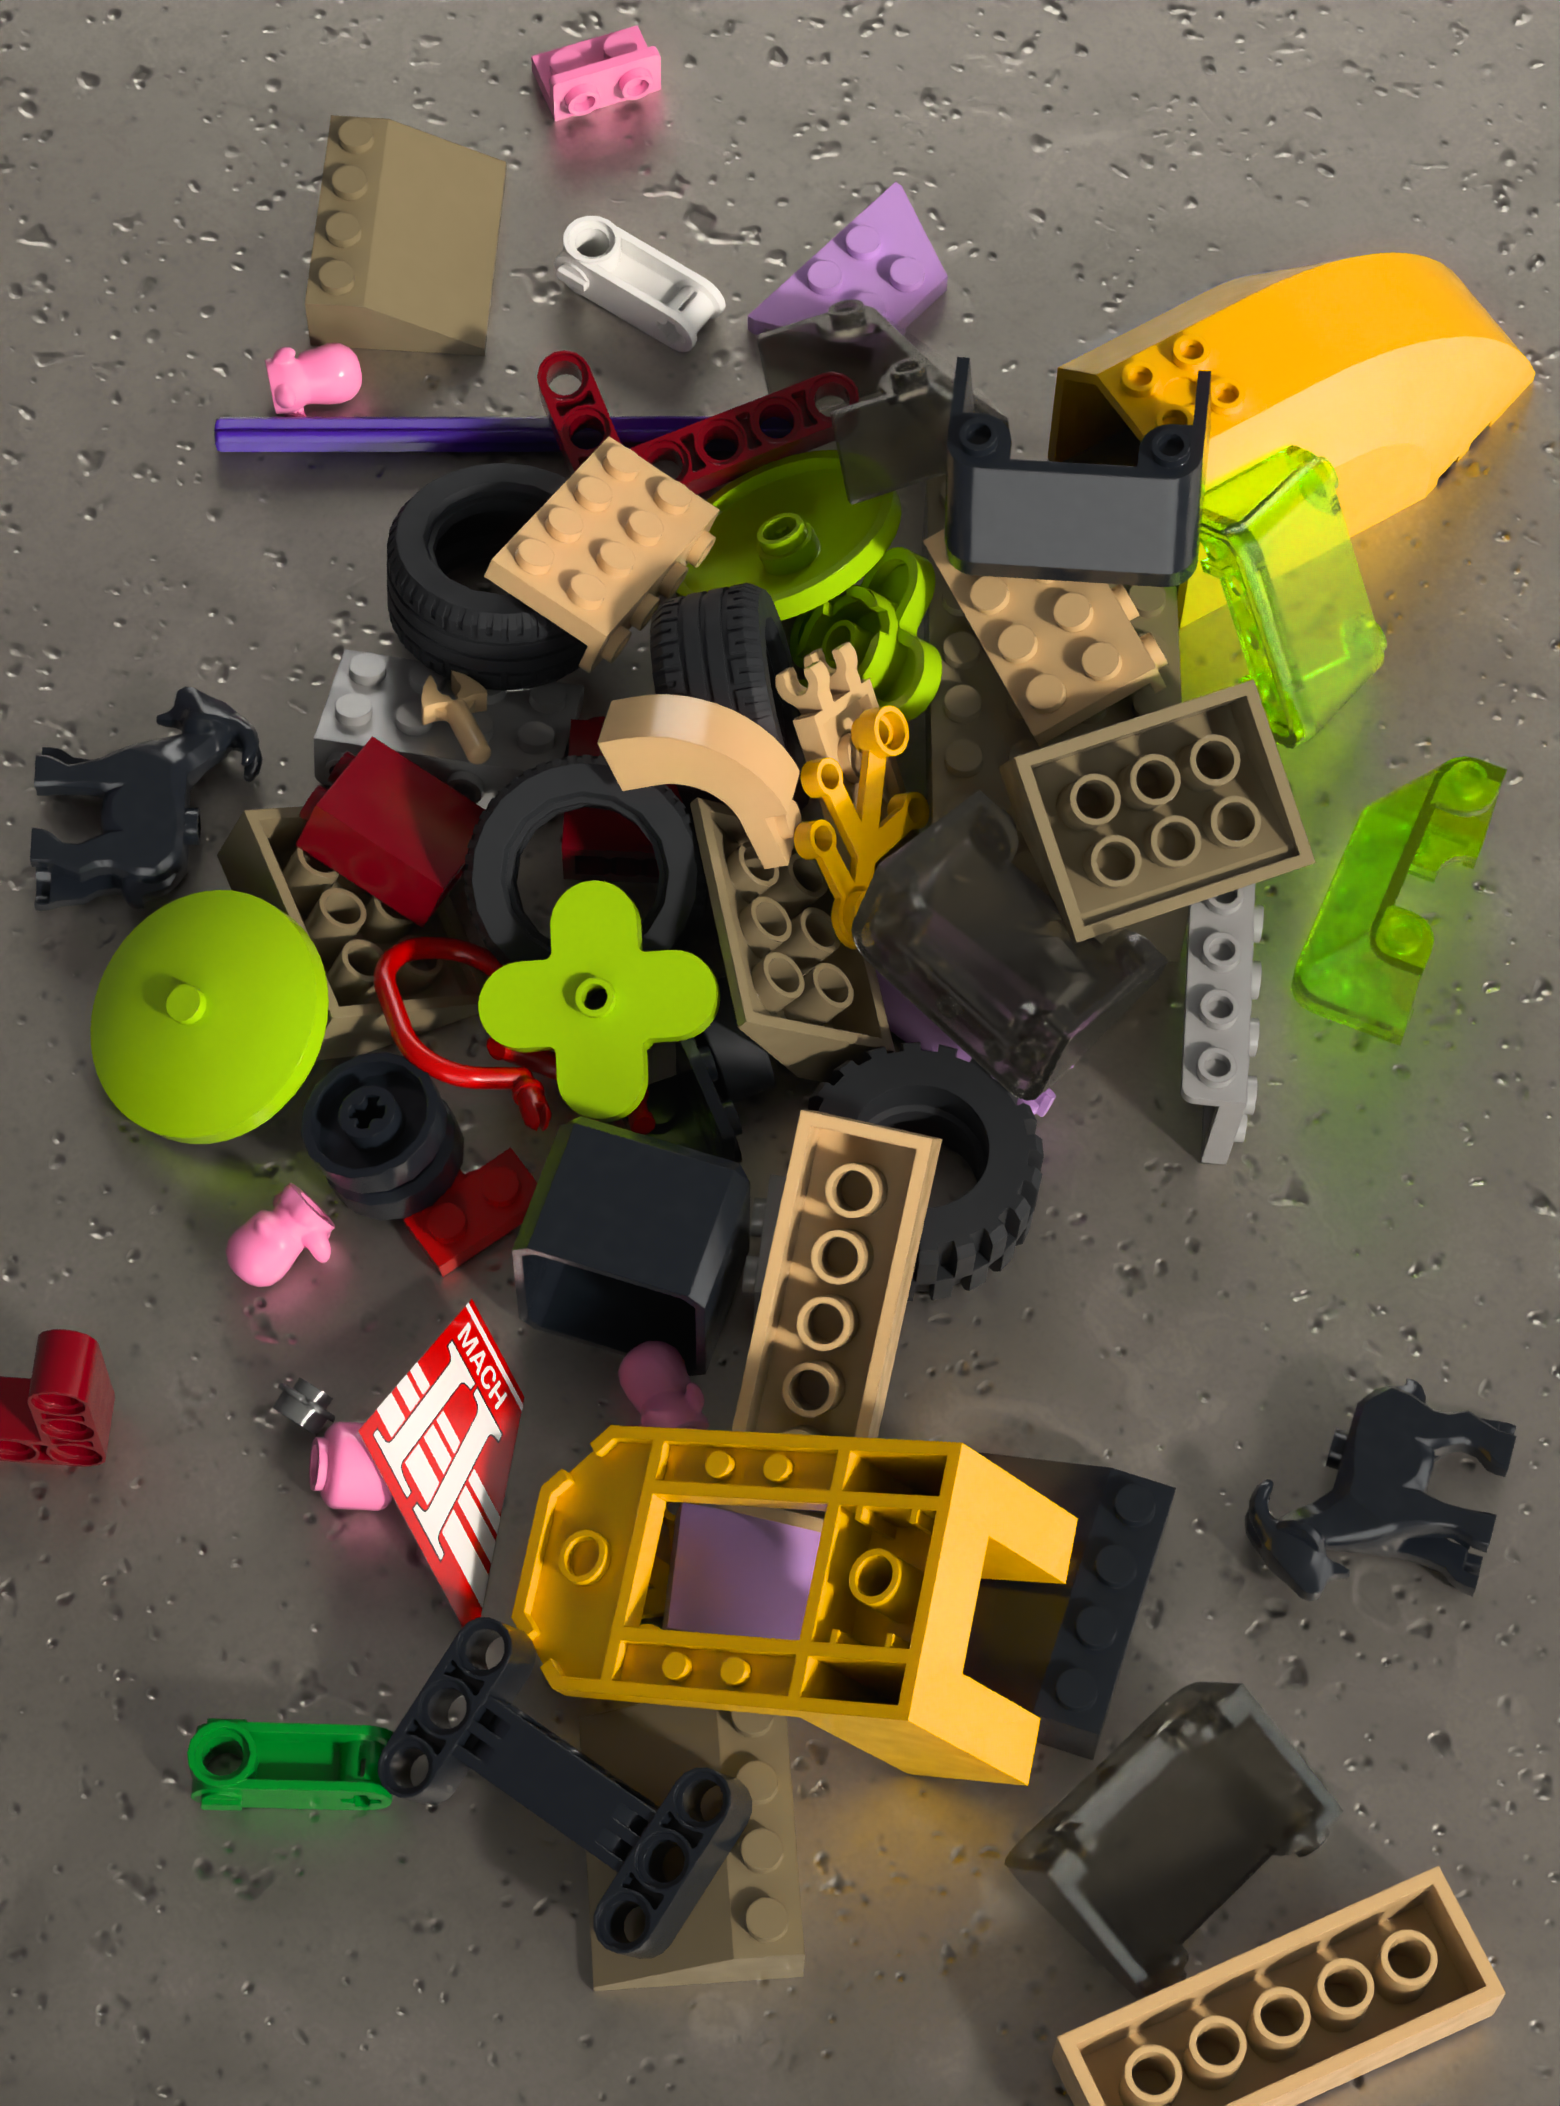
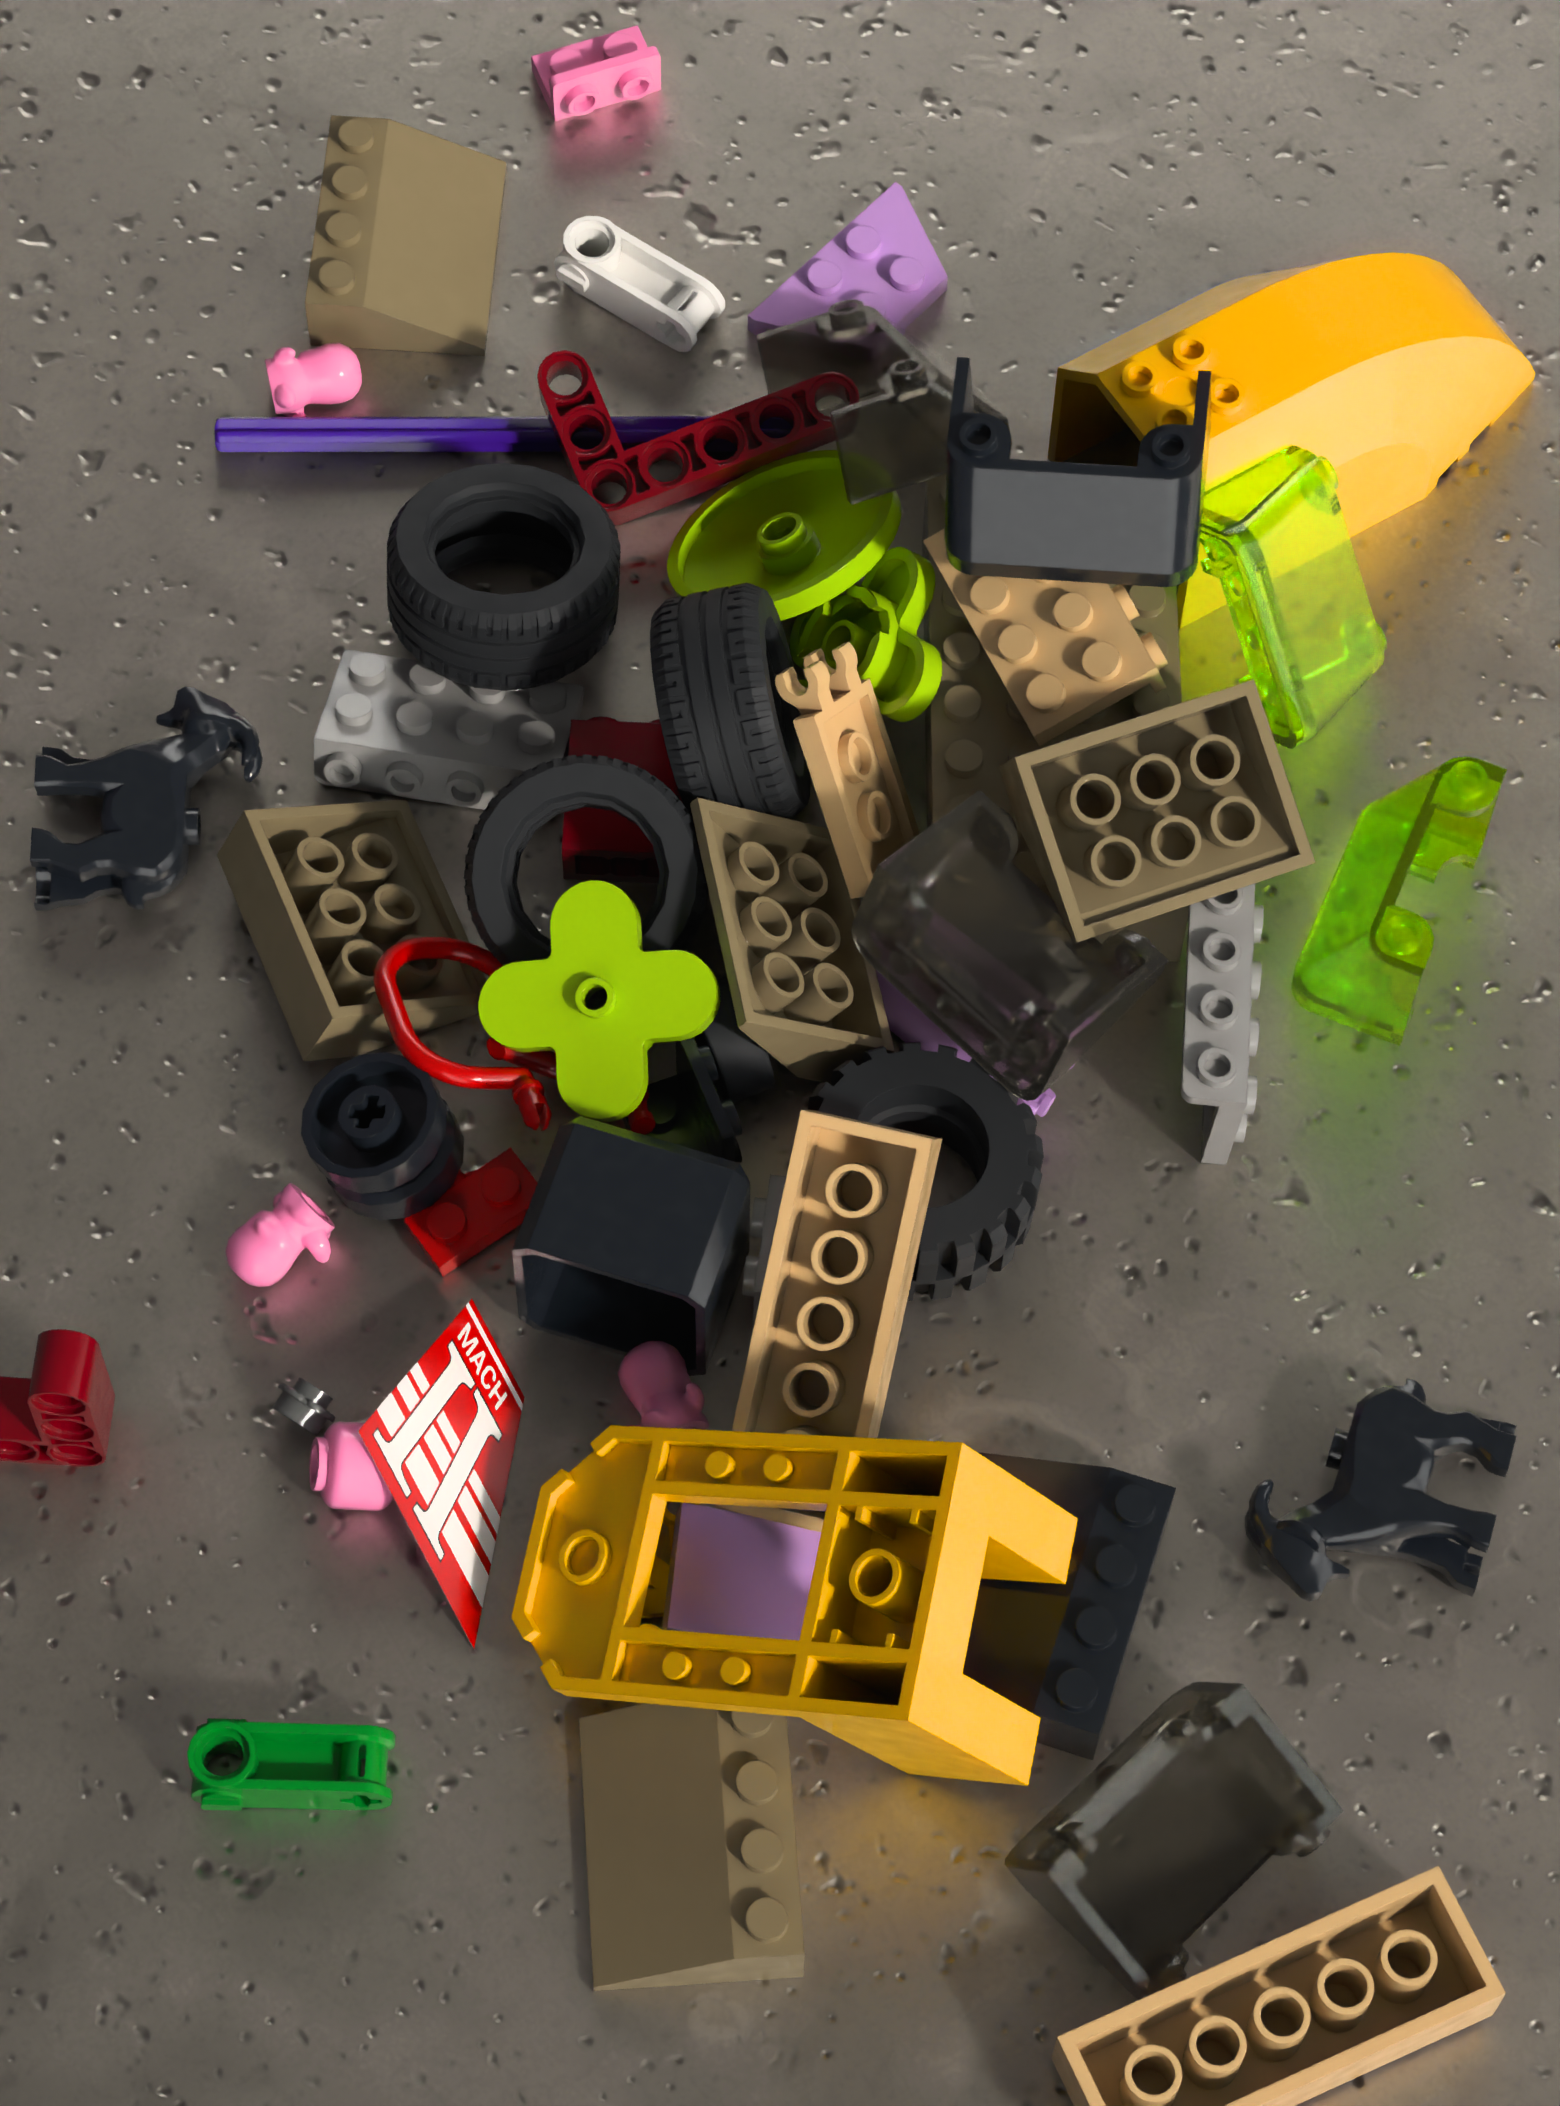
lime dish [90,890,329,1144] -> none
dark red brick [296,736,485,928] -> none
black beam [378,1617,752,1959] -> none
tan bar [421,671,491,765] -> none
tan bracket [484,436,720,673] -> none
tan arch [597,694,802,869] -> none
yellow plant [794,705,929,949] -> none

